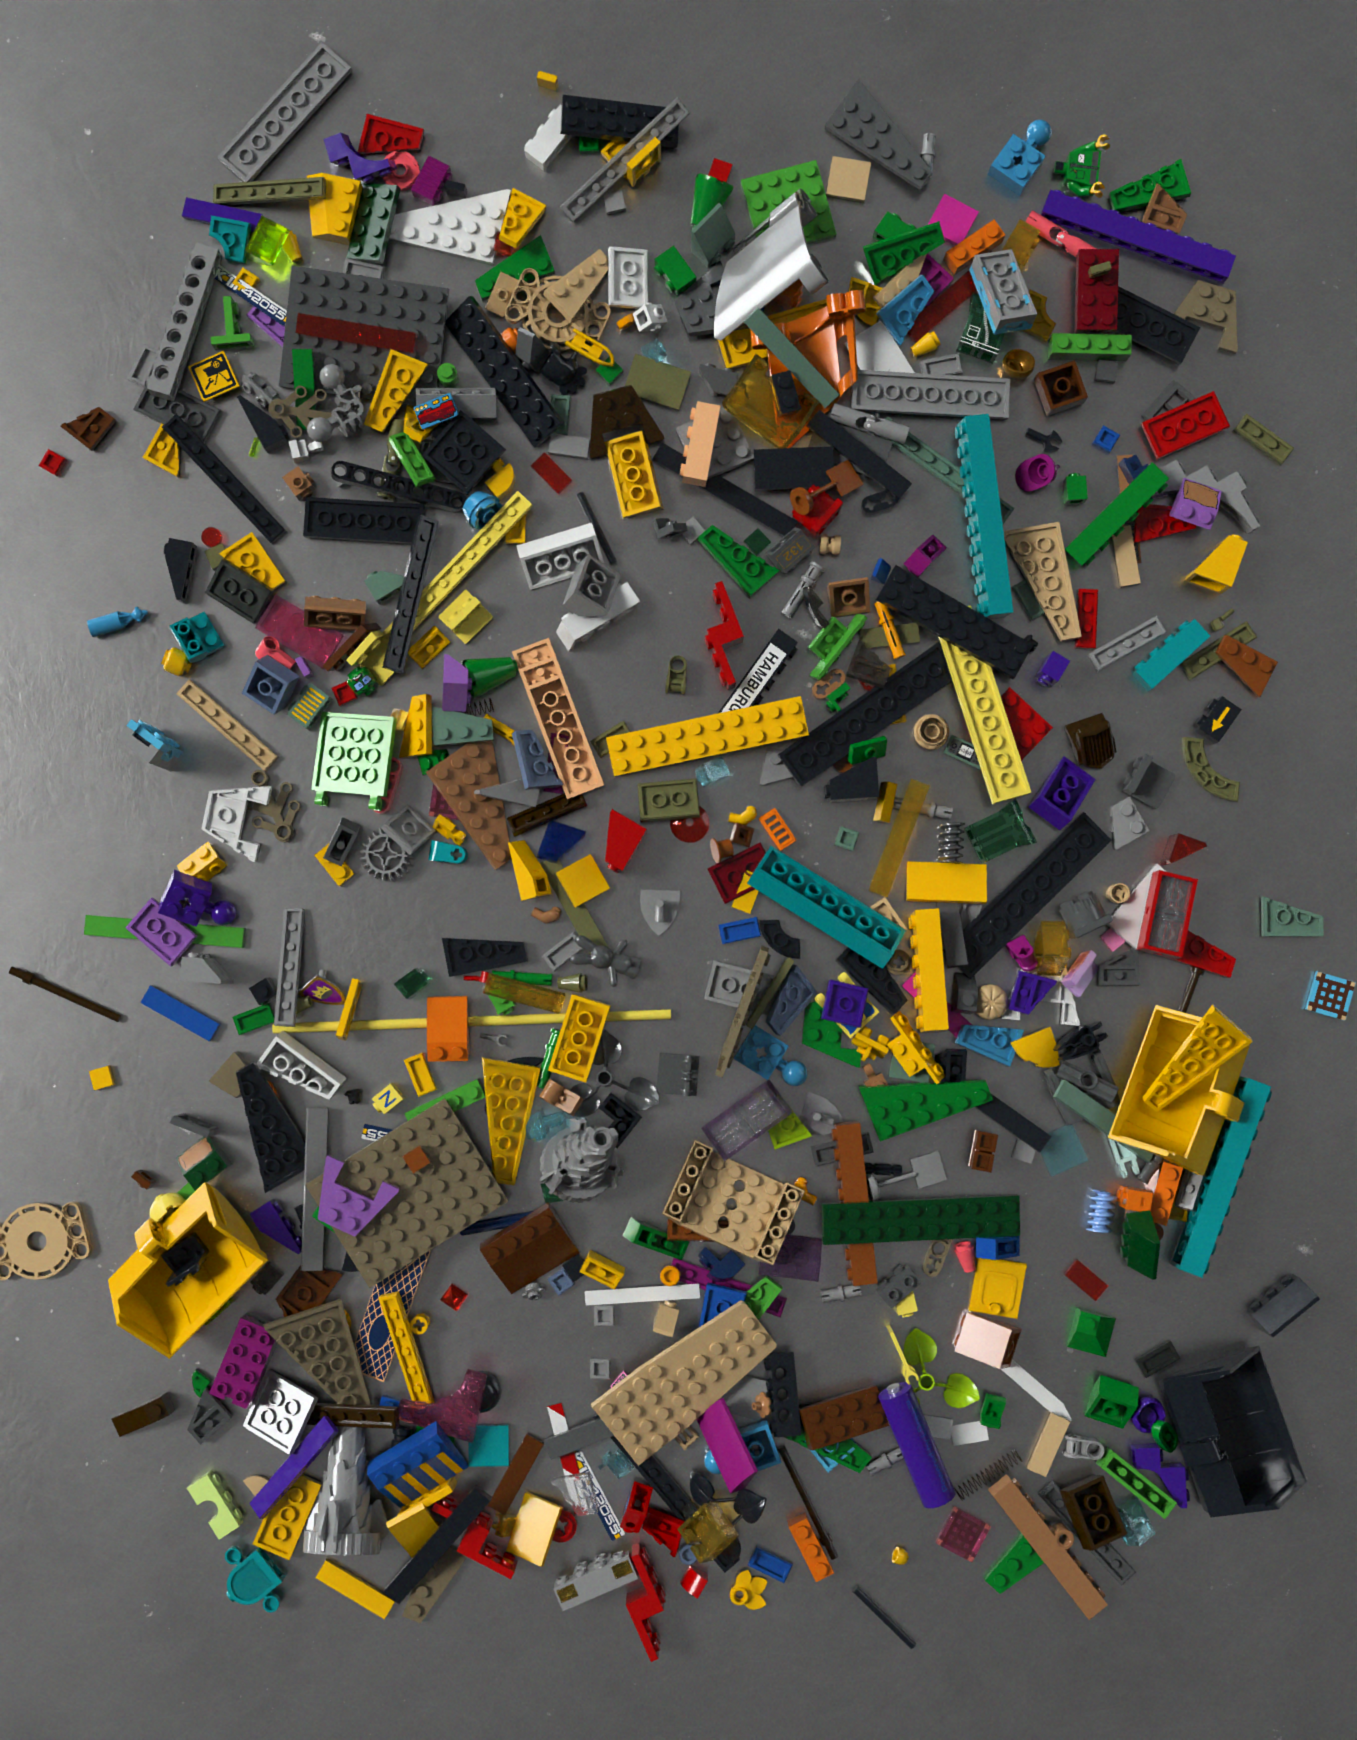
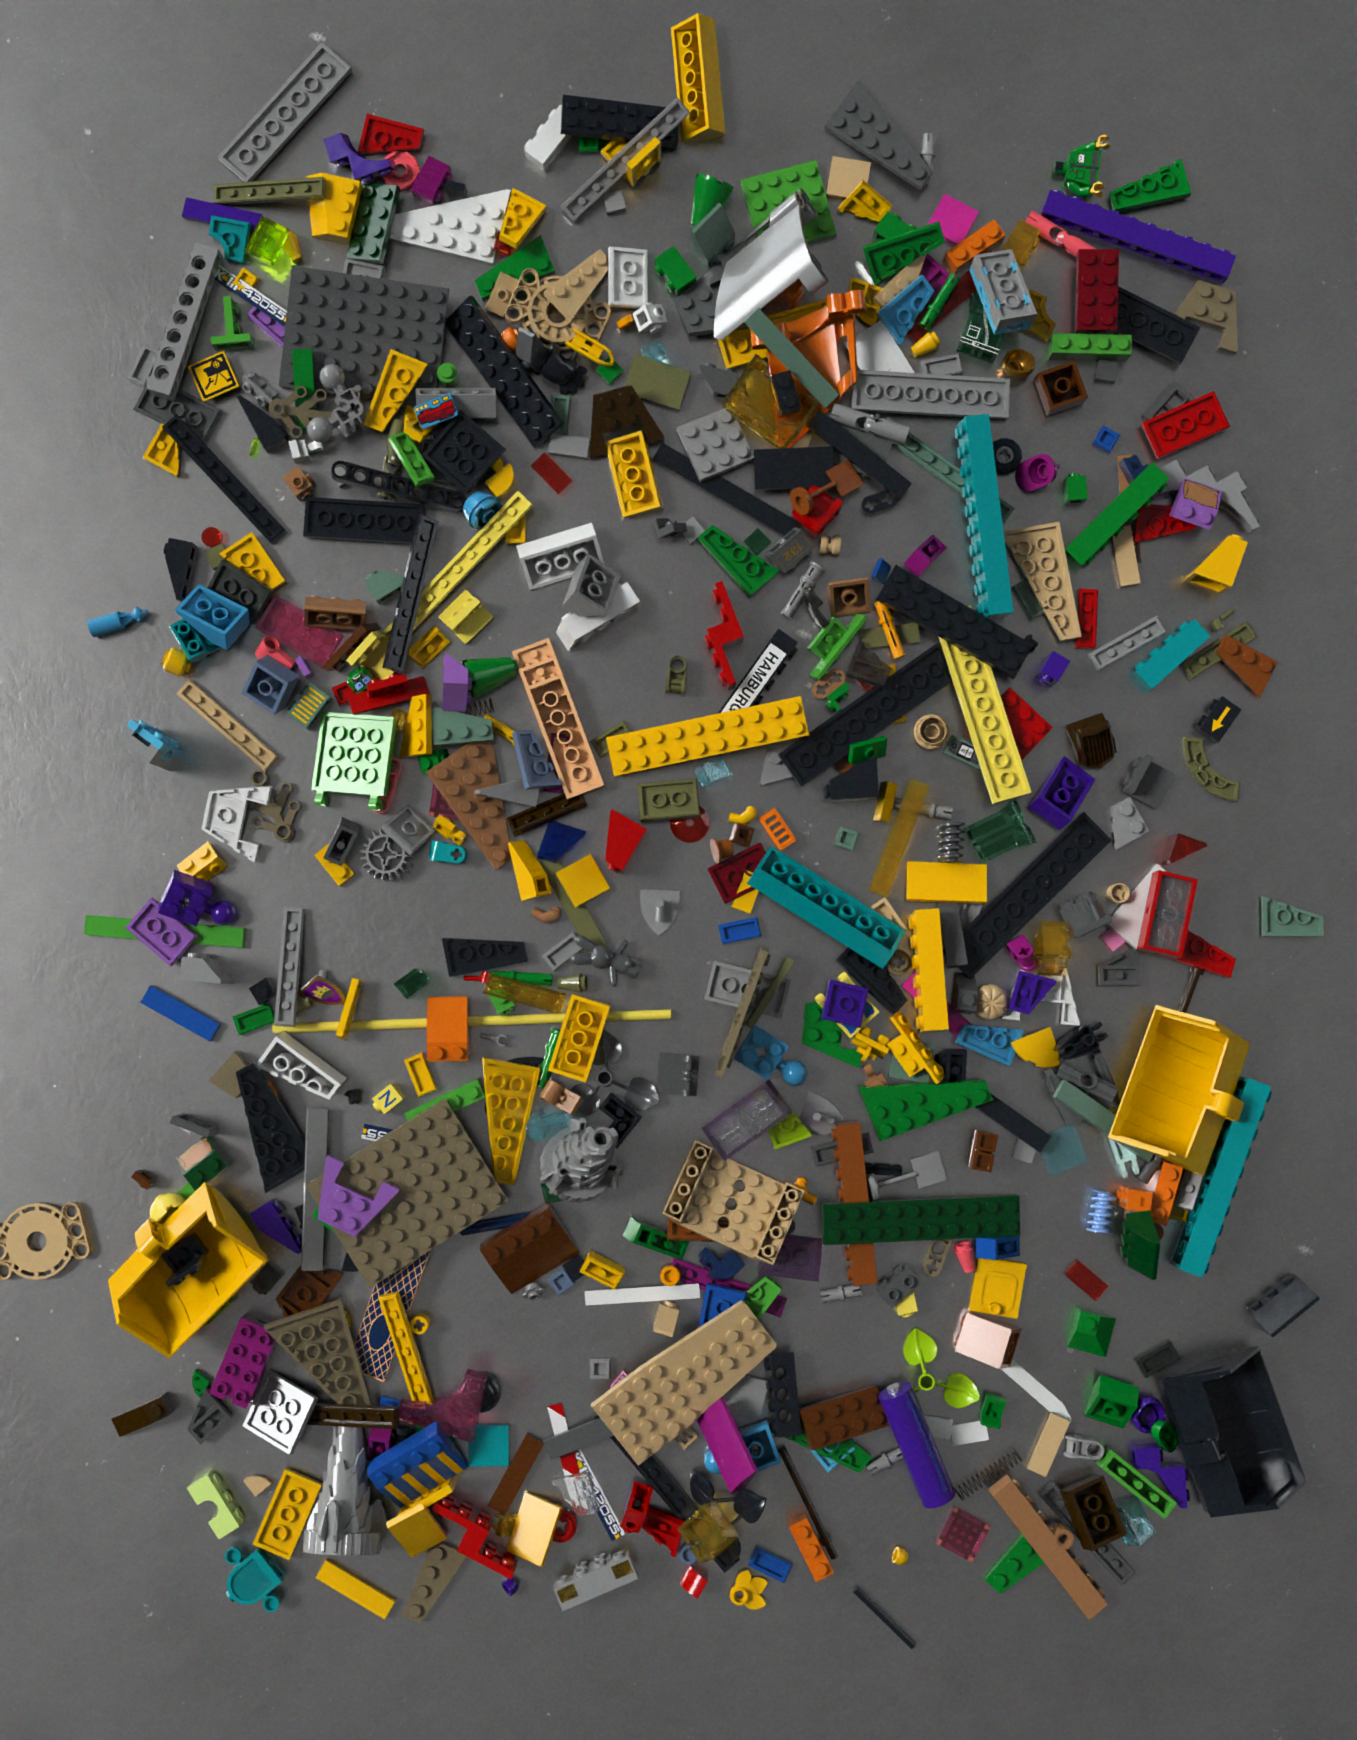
dark brown bar [9,966,121,1022] -> none
red tile [38,449,67,477] -> none
reddish brown wing [60,407,116,451] -> none
yellow tile [89,1065,115,1090] -> none
dark purple tile [249,1416,339,1519] -> none
clear red tile [295,313,416,353] -> none
black tile [383,1485,492,1604] -> none
dark orange tile [402,1145,431,1174] -> none
clear red slope [440,1283,468,1311] -> none
yellow tile [537,71,558,91] -> none
black bar [576,492,617,565] -> none
light grey tile [594,1305,615,1326] -> none
clear light blue bracket [598,1448,634,1479] -> none
red bracket [626,1542,666,1662] -> none
light nougat brick [680,401,720,487] -> none
red tile [708,158,733,183] -> none
medium nougat plant [752,1392,771,1418] -> none
black tile [759,920,800,959] -> none
sand blue wing [766,965,818,1036] -> none
light yellow flag [886,1325,919,1385] -> none
dark azure brick [988,119,1052,196] -> none
black bar [1025,428,1062,452] -> none
lavender panel [1060,950,1098,997] -> none
olive tile [1088,261,1112,279] -> none
medium nougat wing [1142,184,1187,234] -> none
yellow wing [1143,1004,1253,1112] -> none
olive tile [1233,413,1294,465] -> none
tile [1305,971,1356,1021] -> none
none -> dark azure slope [175,584,250,650]
none -> red bracket [348,674,429,715]
none -> magenta slope [369,1428,393,1461]
none -> dark purple hinge [501,1577,519,1596]
none -> yellow slope [671,13,725,143]
none -> yellow wing [838,180,892,222]
none -> green pin [919,273,961,331]
none -> black bush [993,438,1022,474]

